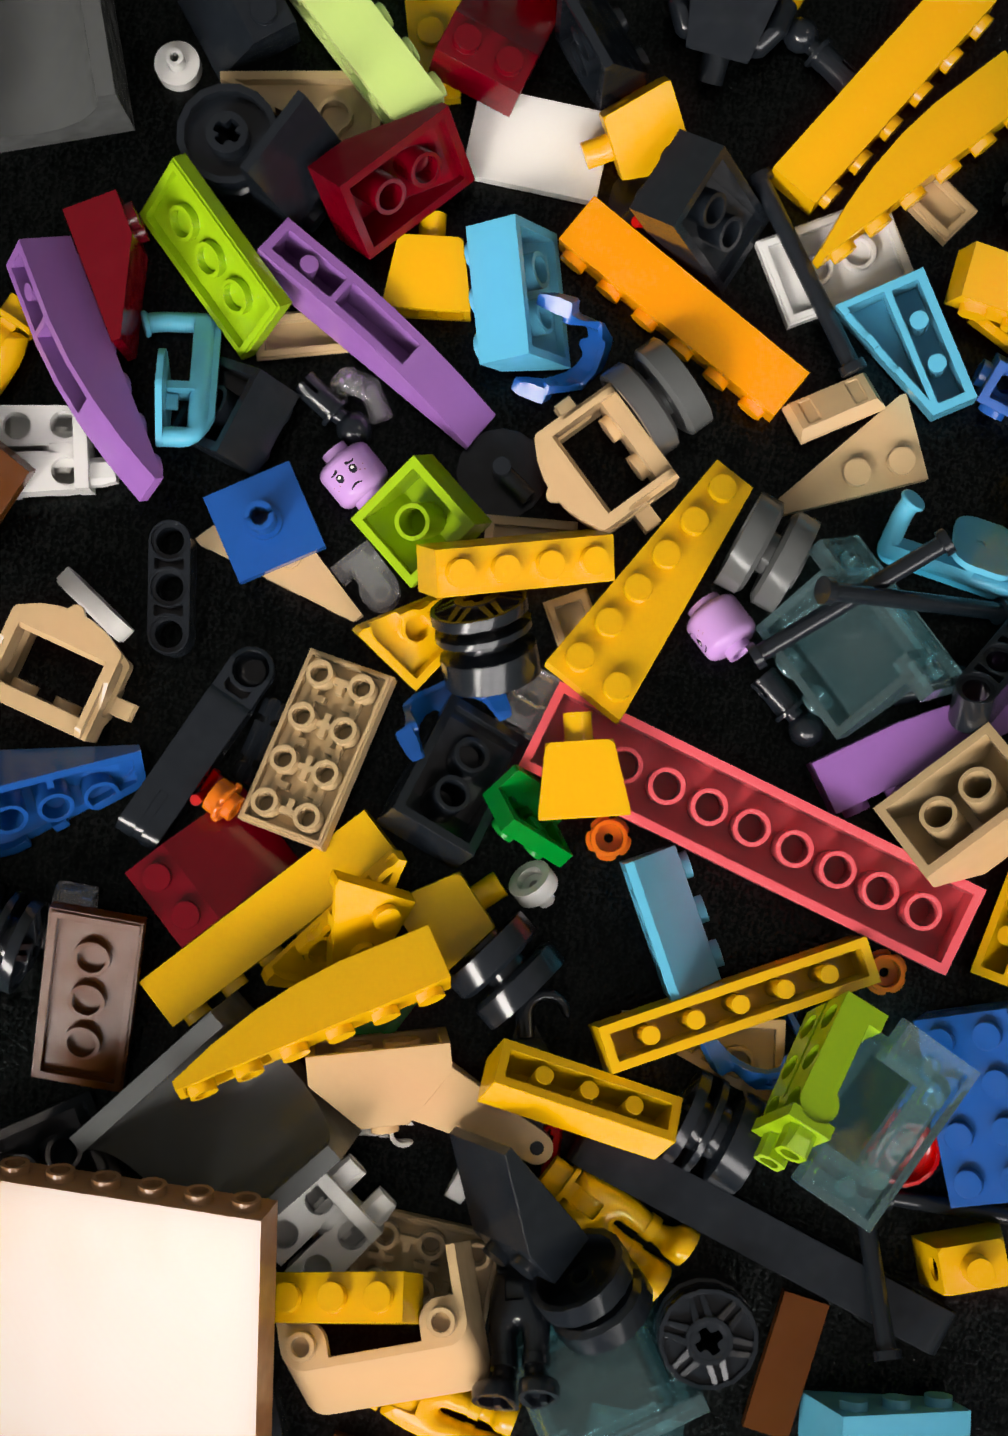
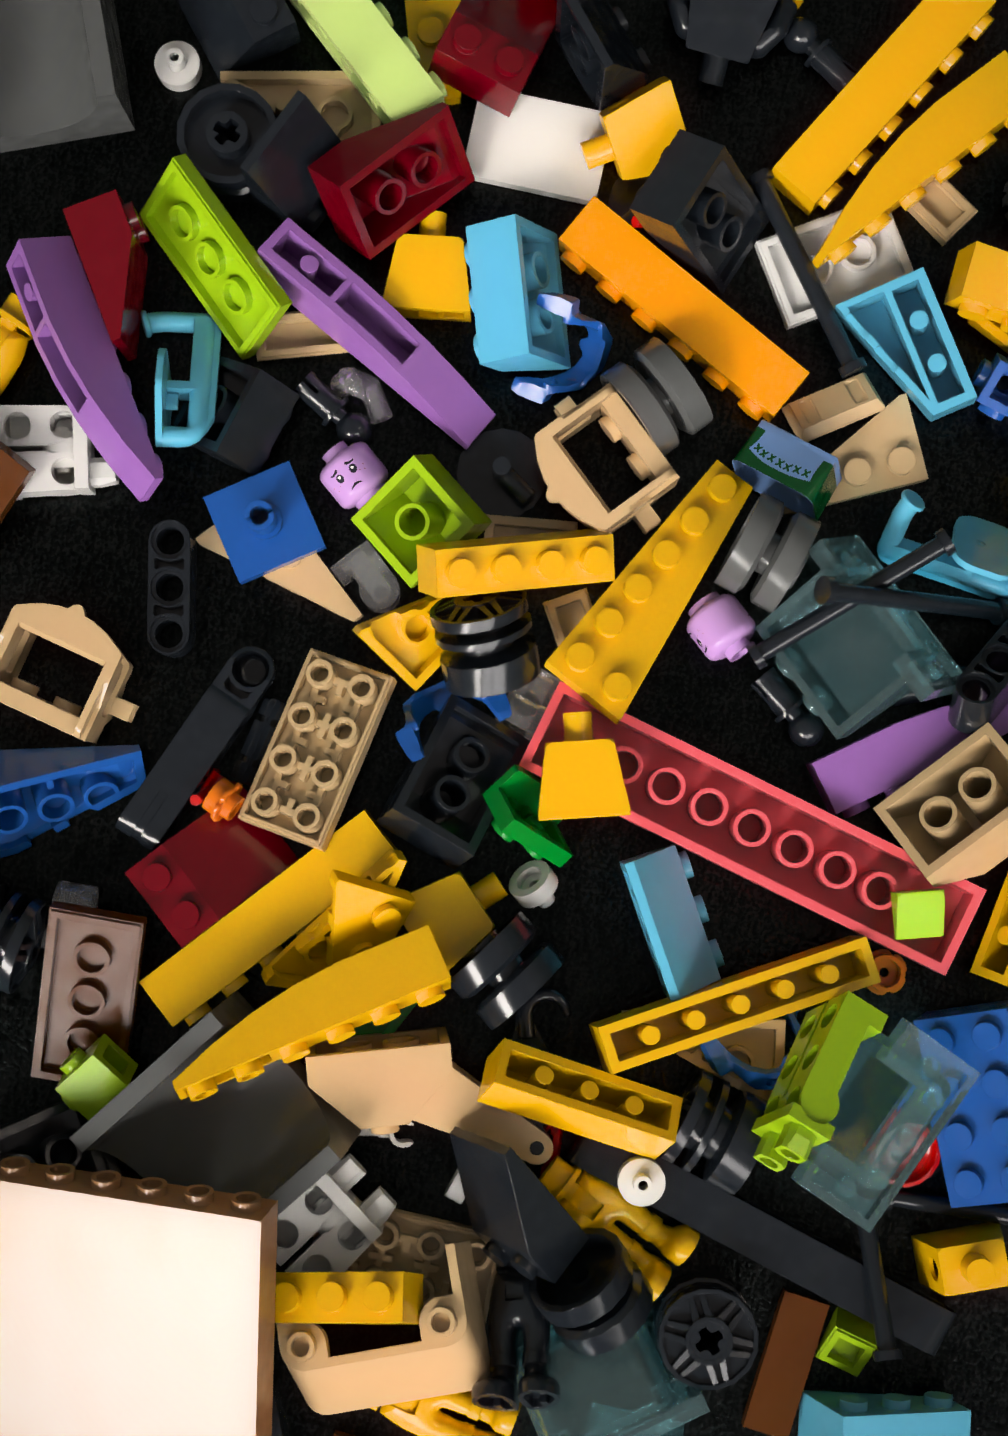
white tile [57,566,135,642] -> none
orange plate [585,817,631,861] -> none
none -> lime brick [55,1034,138,1120]
none -> white tile [617,1156,666,1207]
none -> medium blue piece [732,419,842,520]
none -> lime slope [815,1306,877,1377]
none -> slope [891,888,945,940]

